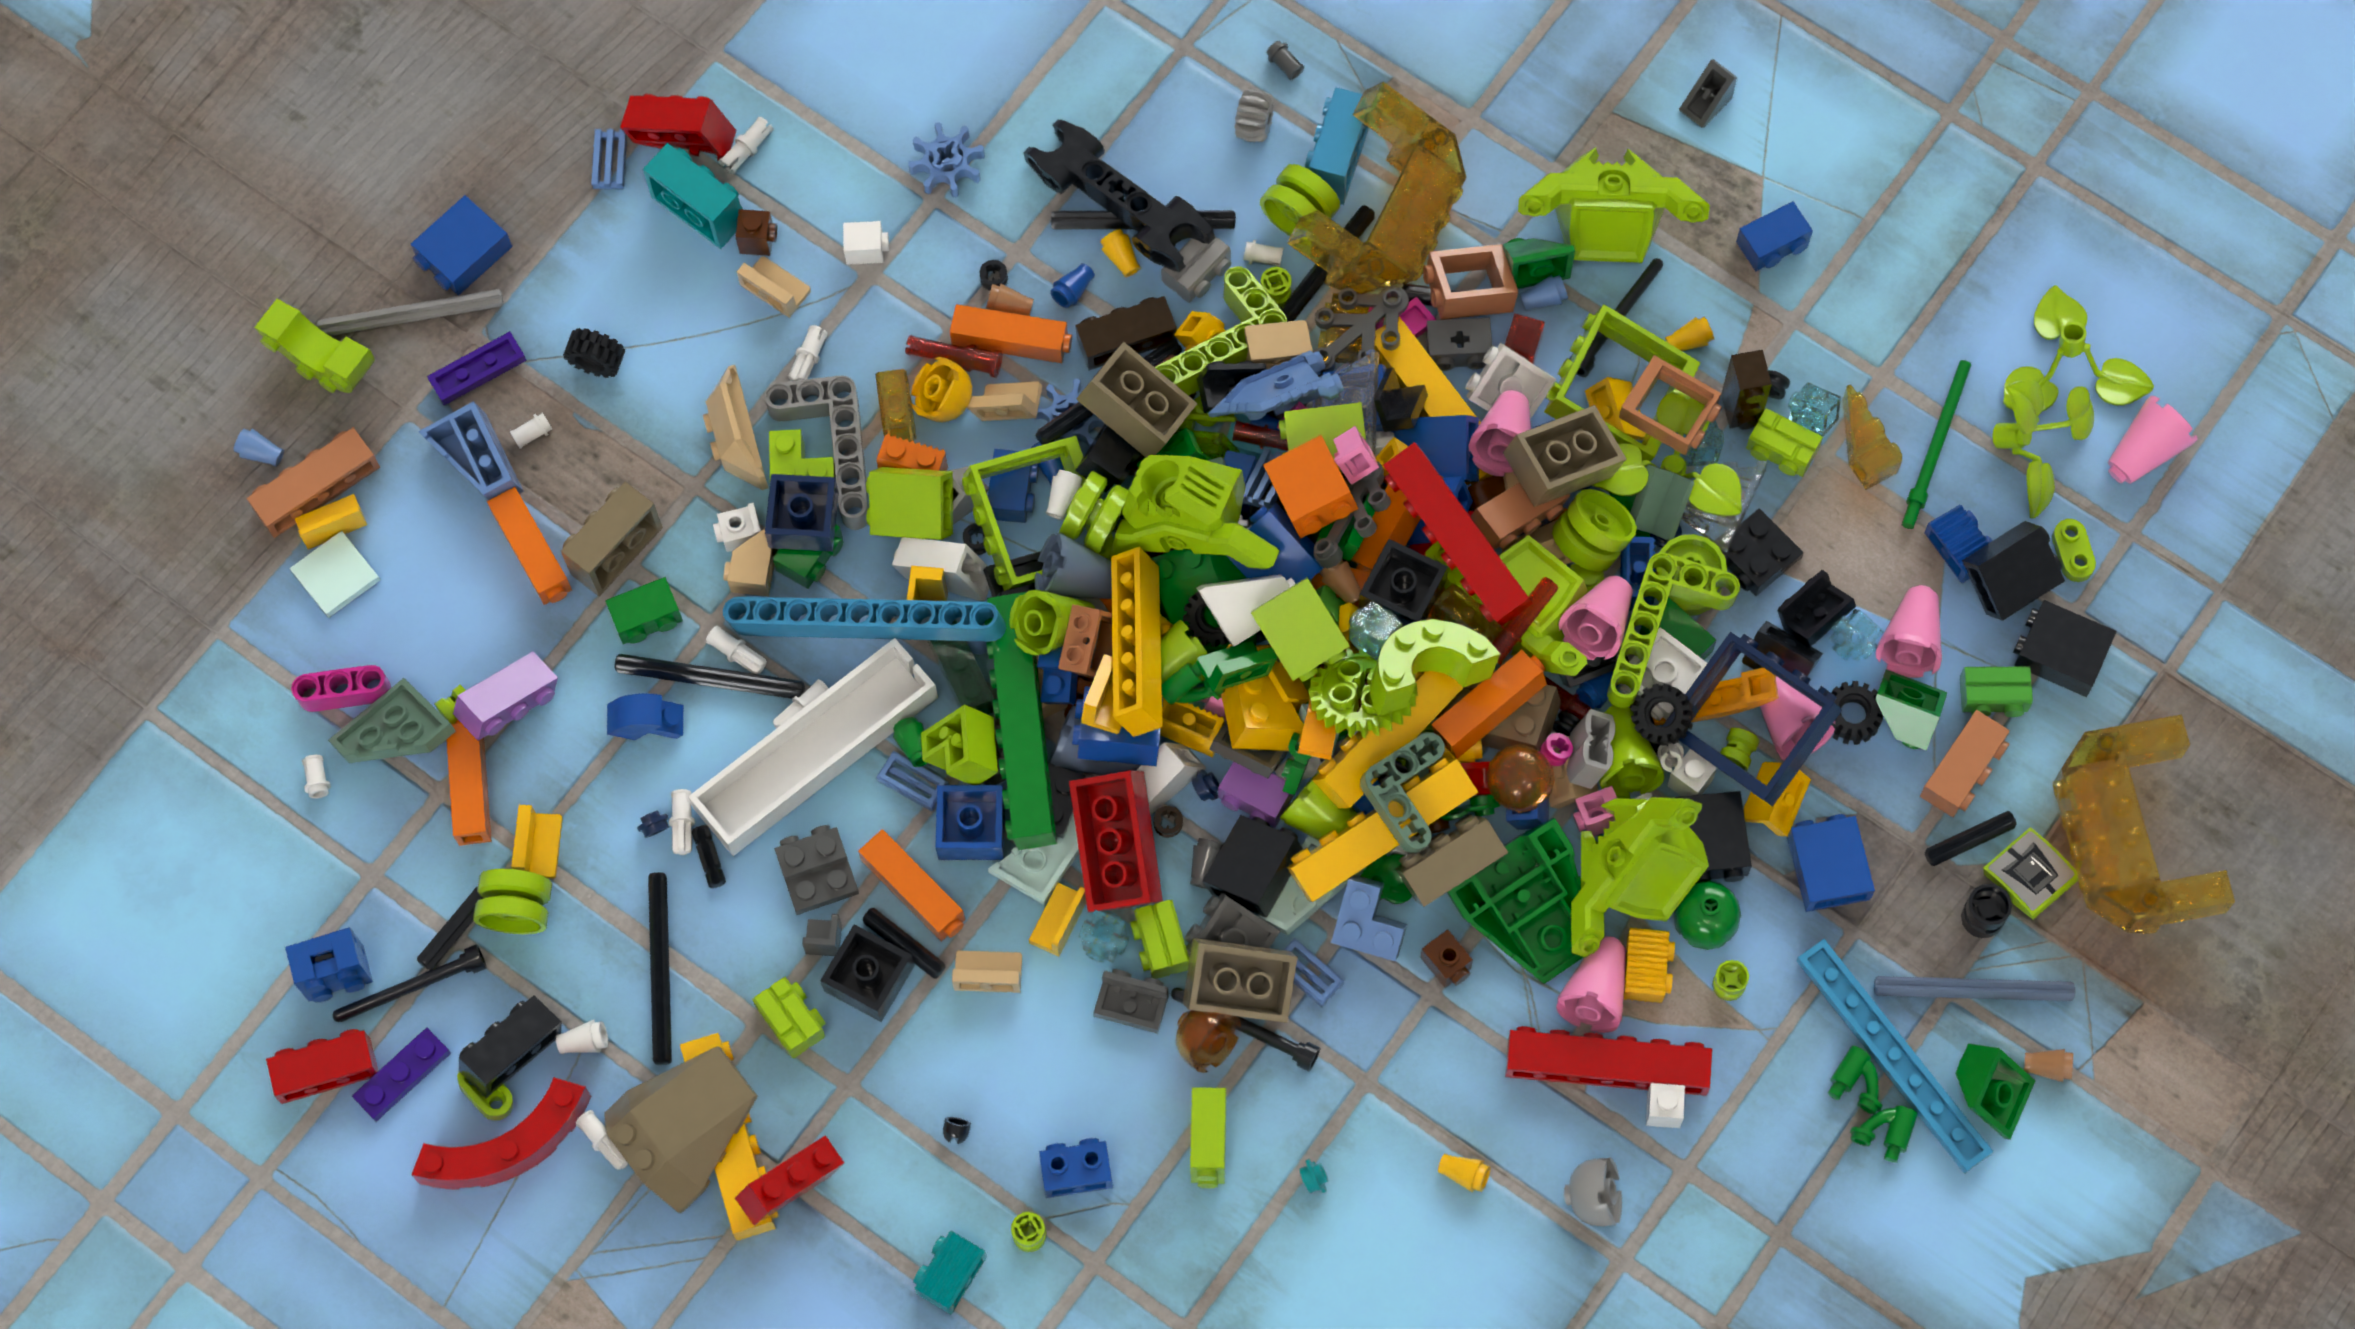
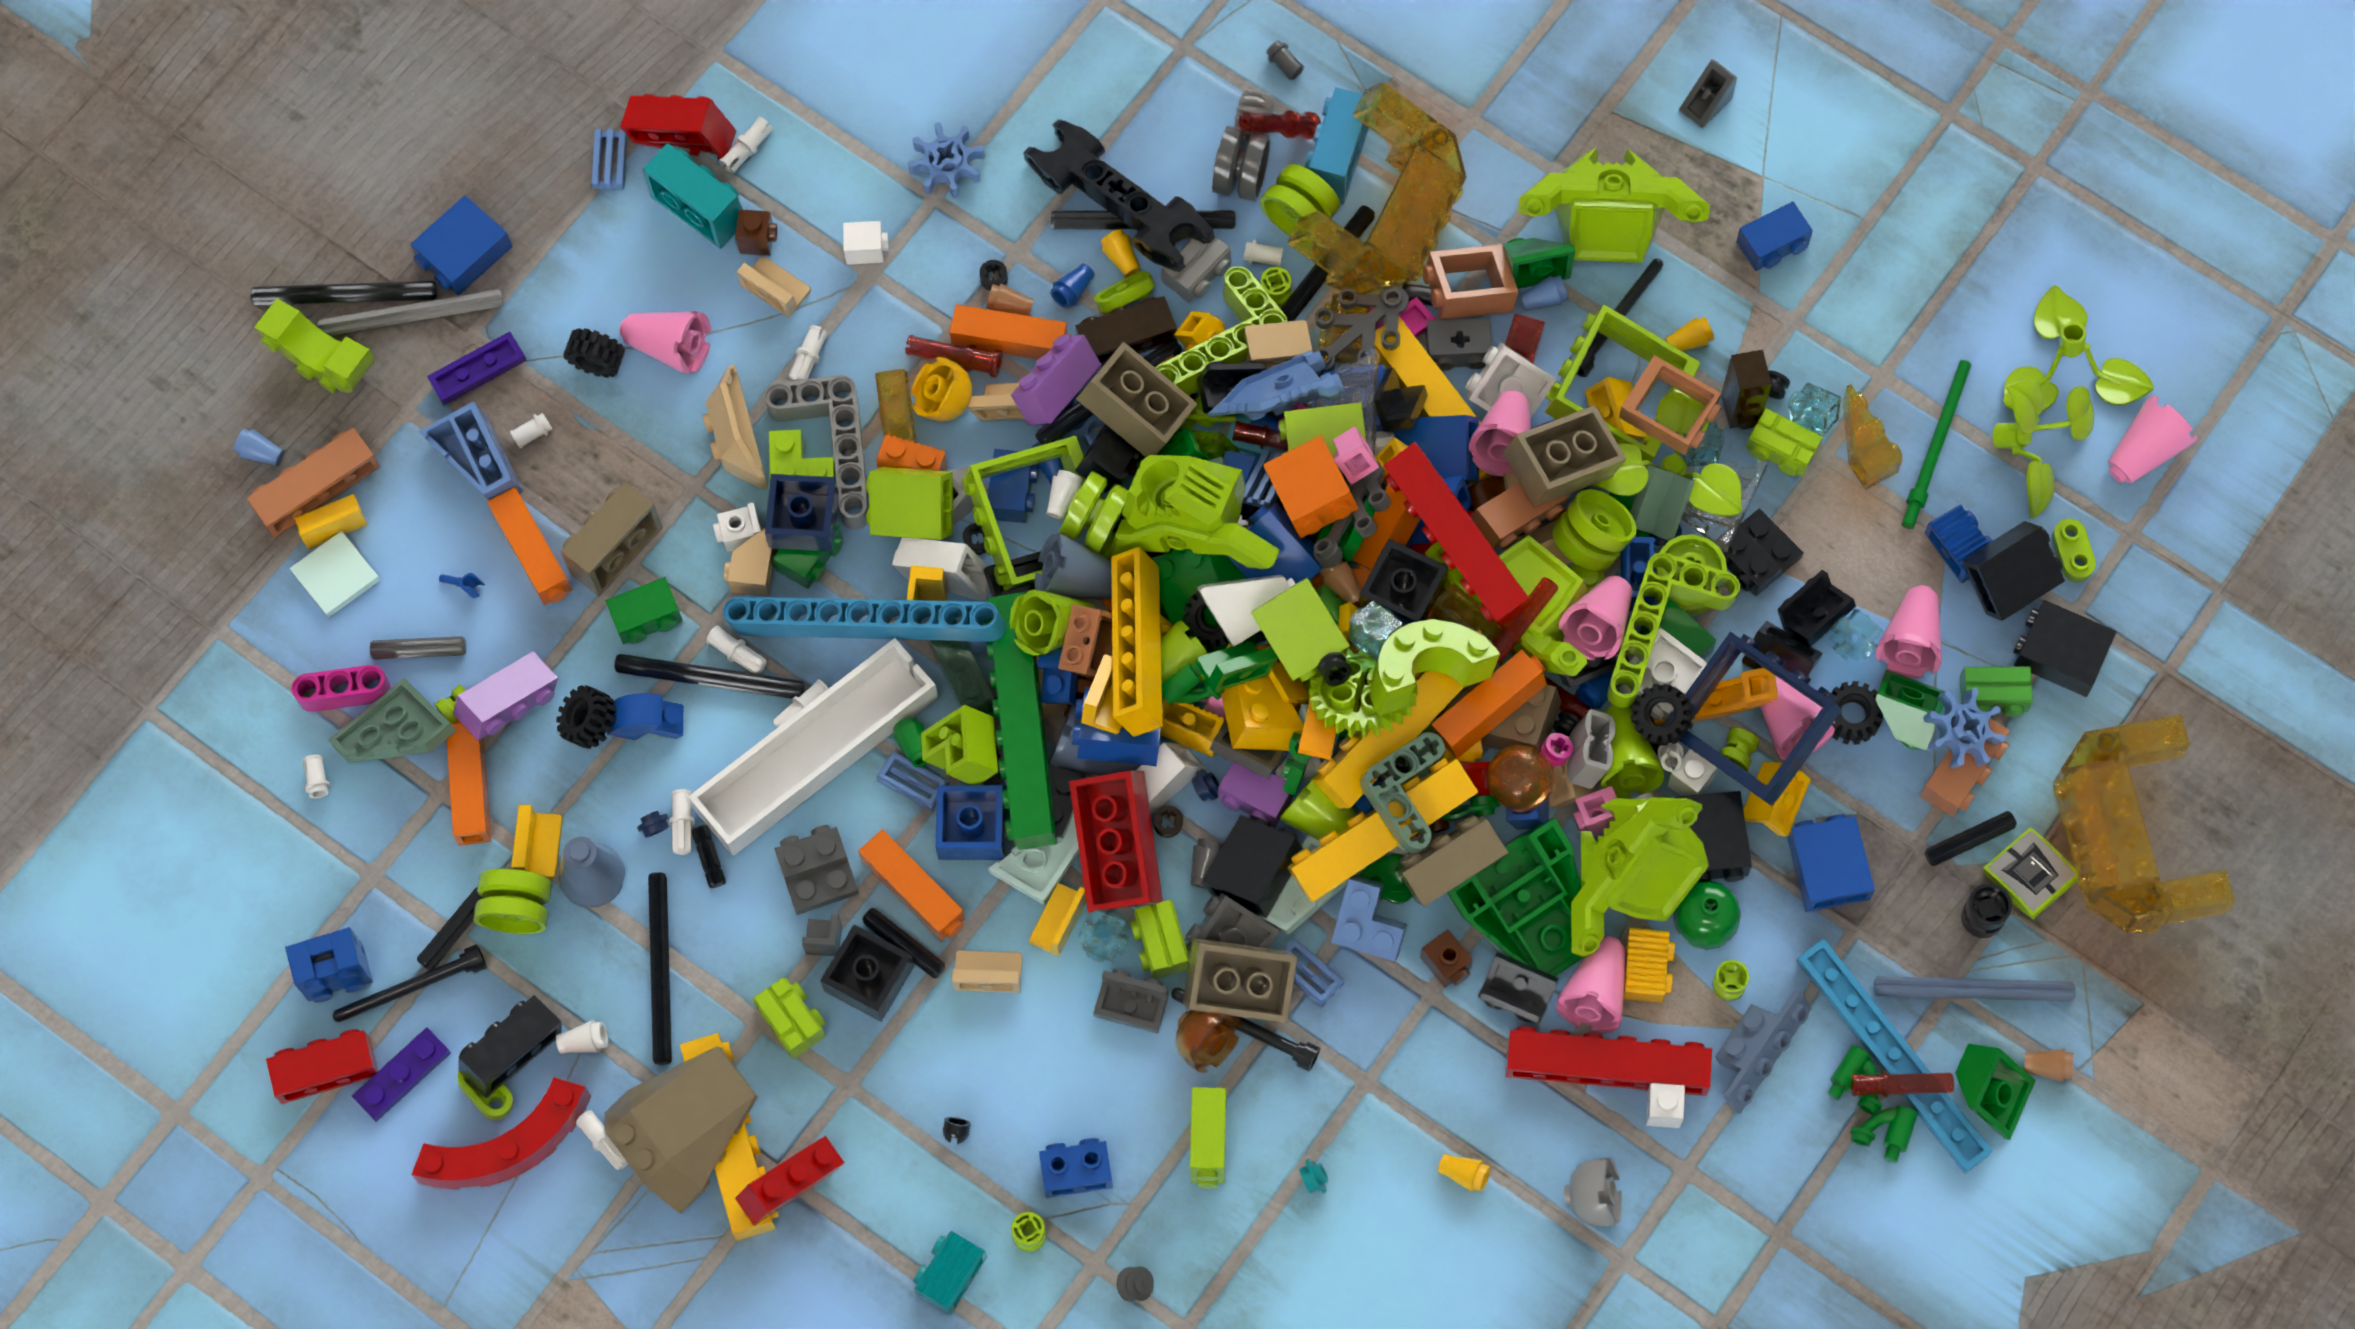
none -> black axle [251,281,437,305]
none -> dark grey axle [370,636,466,659]
none -> blue hand [439,573,485,598]
none -> black tyre [556,685,616,749]
none -> sand blue cone [559,837,625,907]
none -> bright pink cone [620,311,711,374]
none -> medium lavender brick [1011,334,1101,425]
none -> lime plate [1094,271,1155,314]
none -> dark grey wheel [1117,1266,1154,1301]
none -> dark grey wheel [1212,126,1271,202]
none -> clear red pin [1238,110,1321,139]
none -> black bush [1318,652,1352,686]
none -> black bracket [1478,952,1559,1023]
none -> sand blue bracket [1715,990,1811,1114]
none -> clear red axle [1851,1071,1954,1098]
none -> medium blue gear [1923,688,2005,769]

